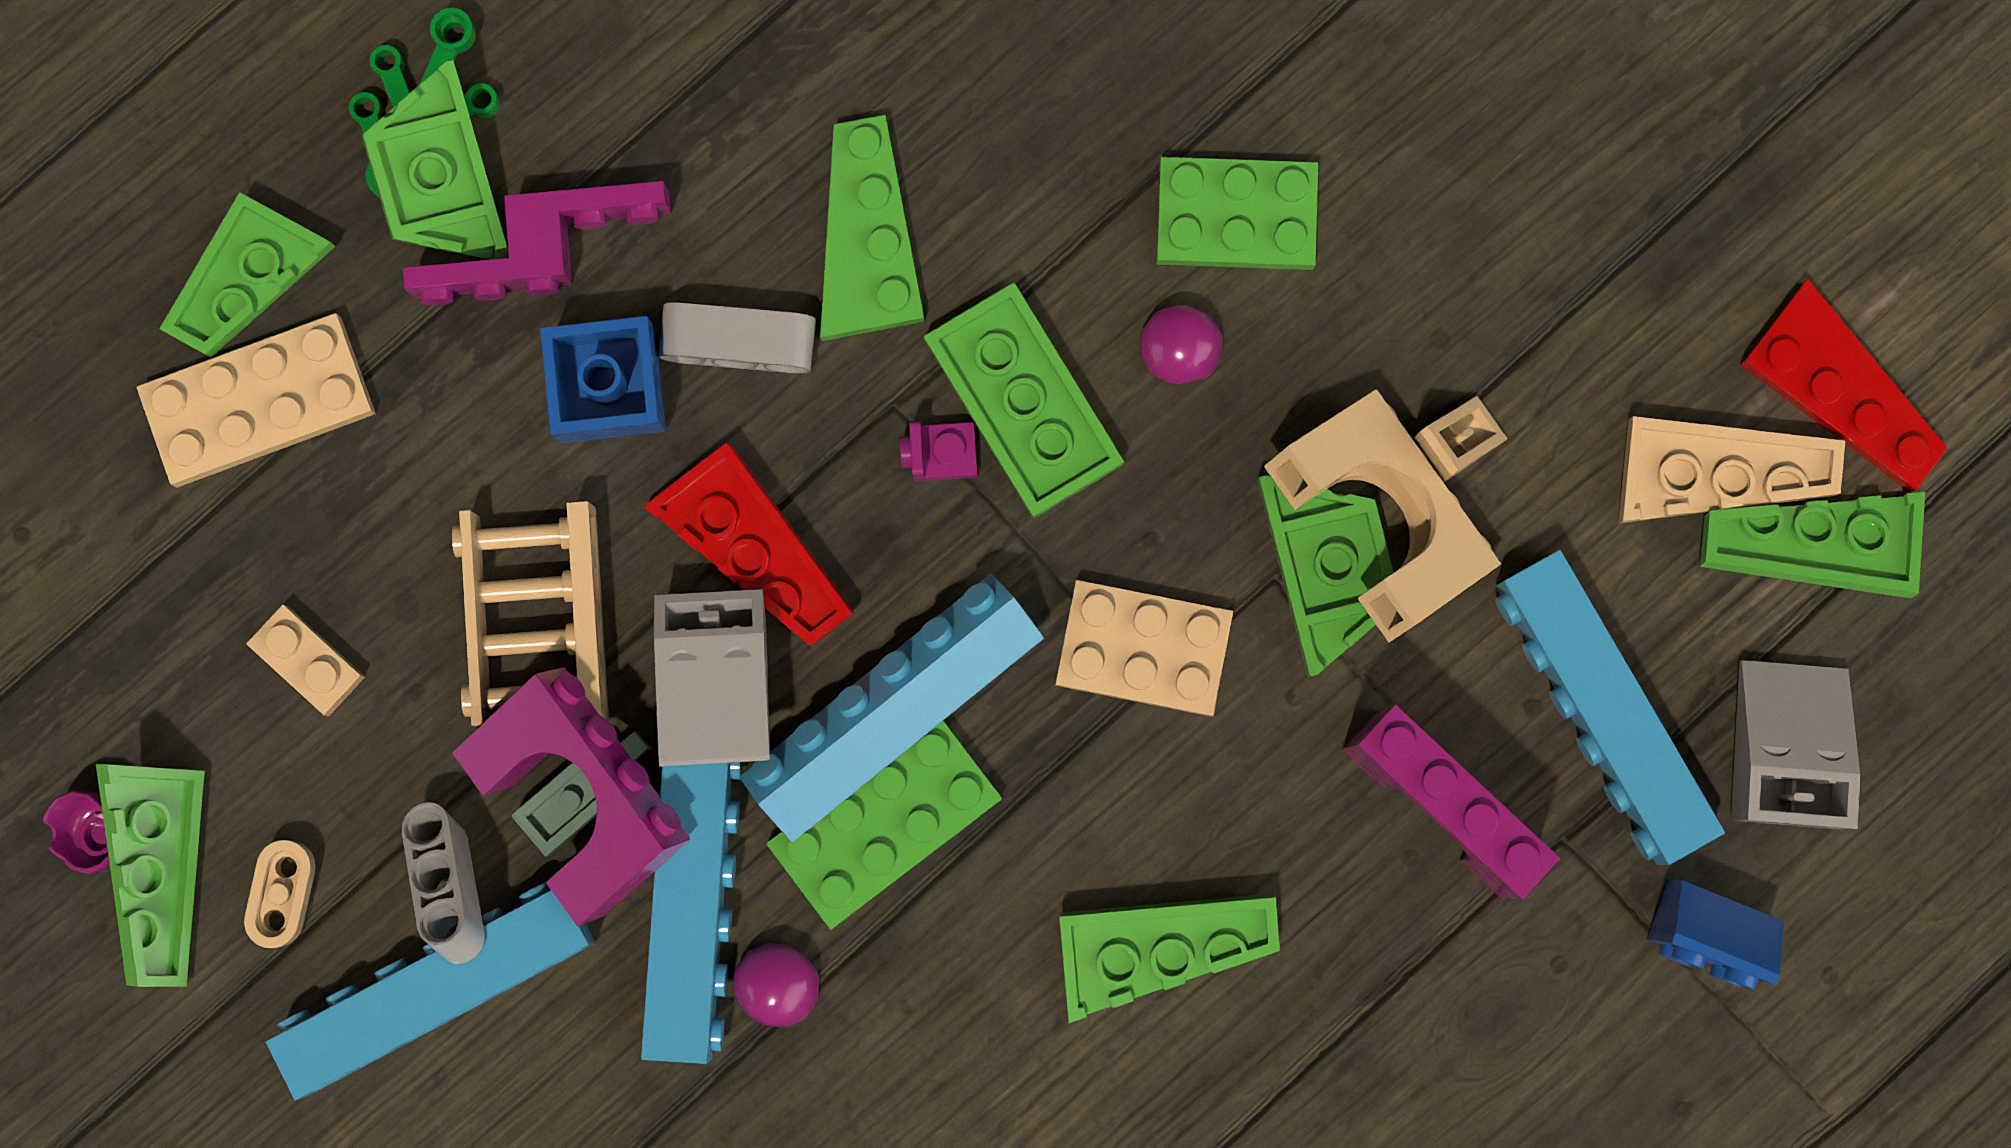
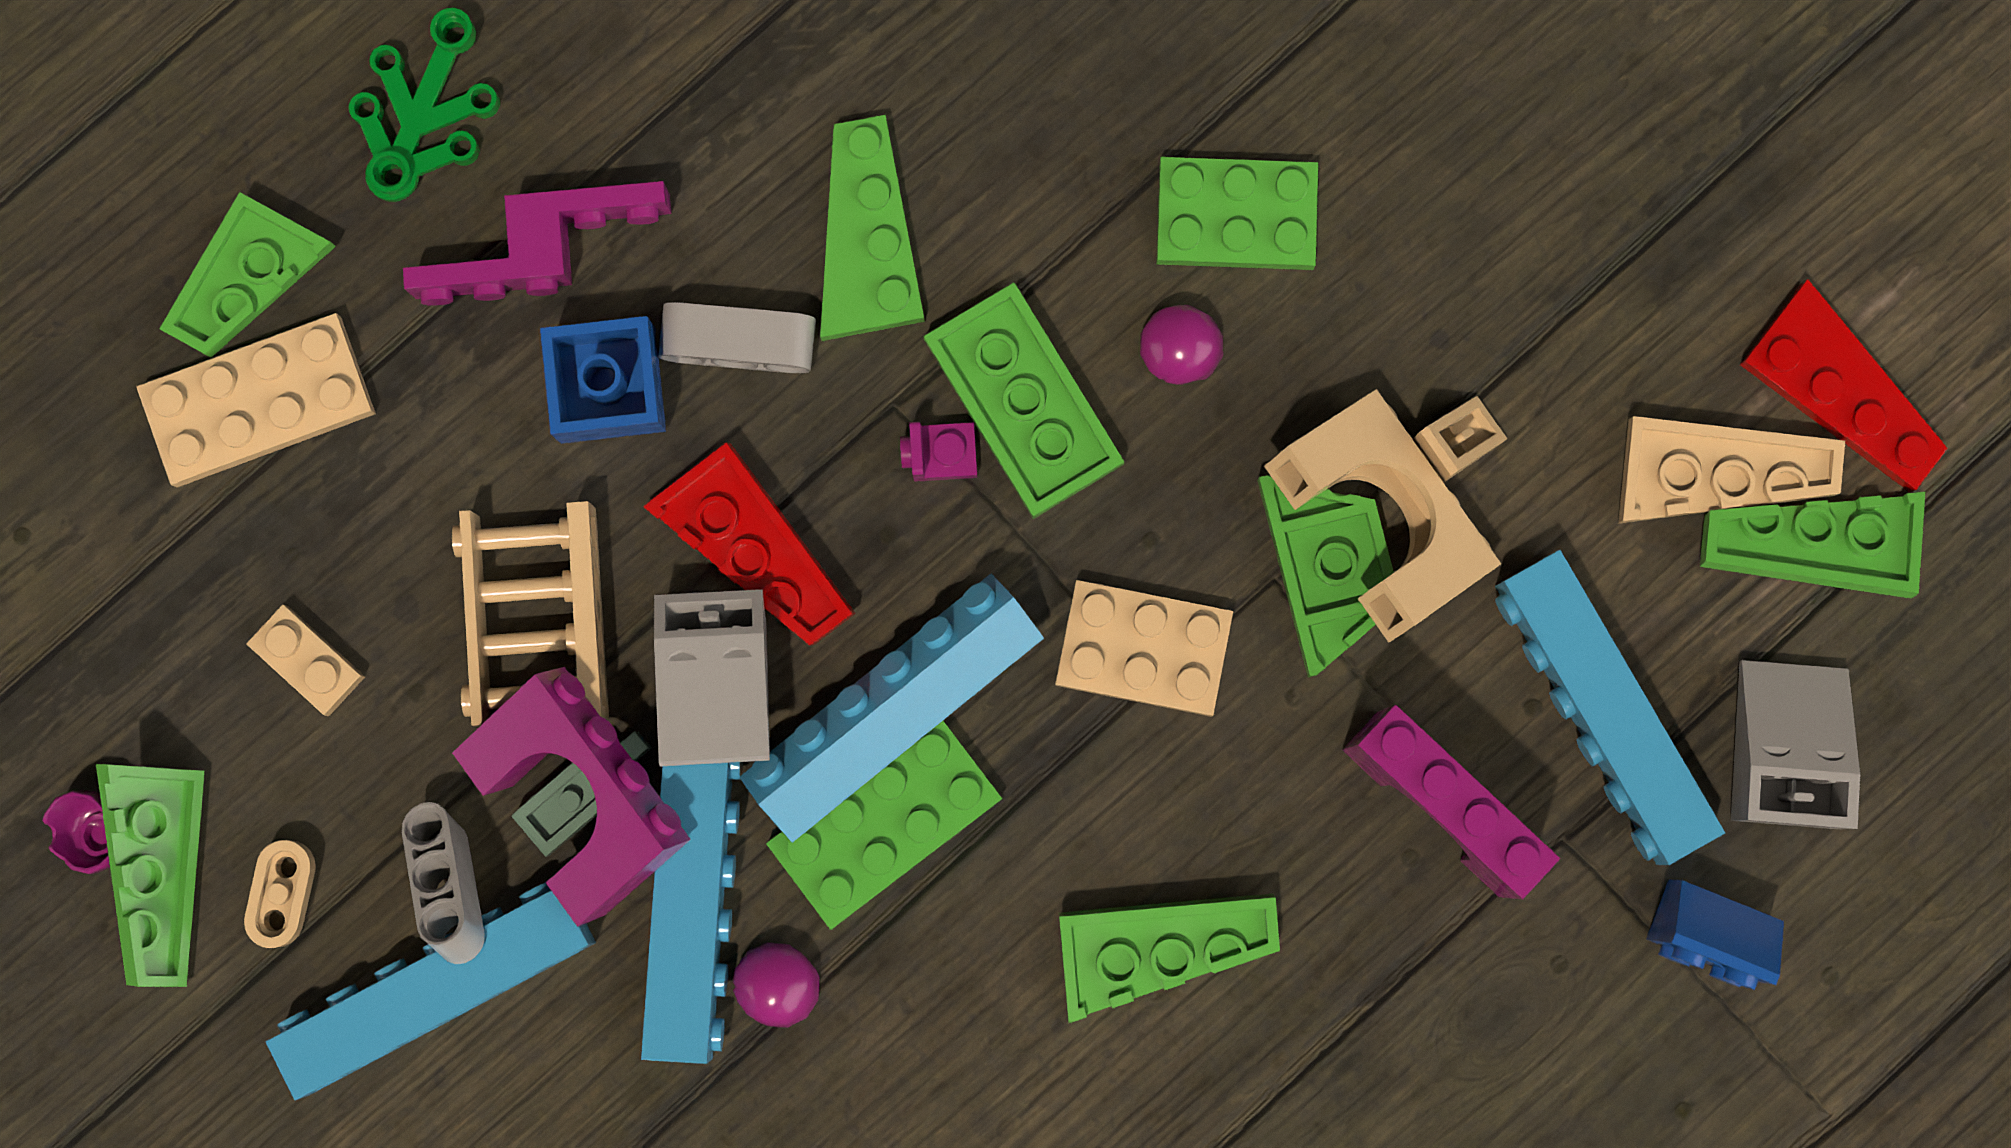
bright green wing [362,60,509,260] -> none

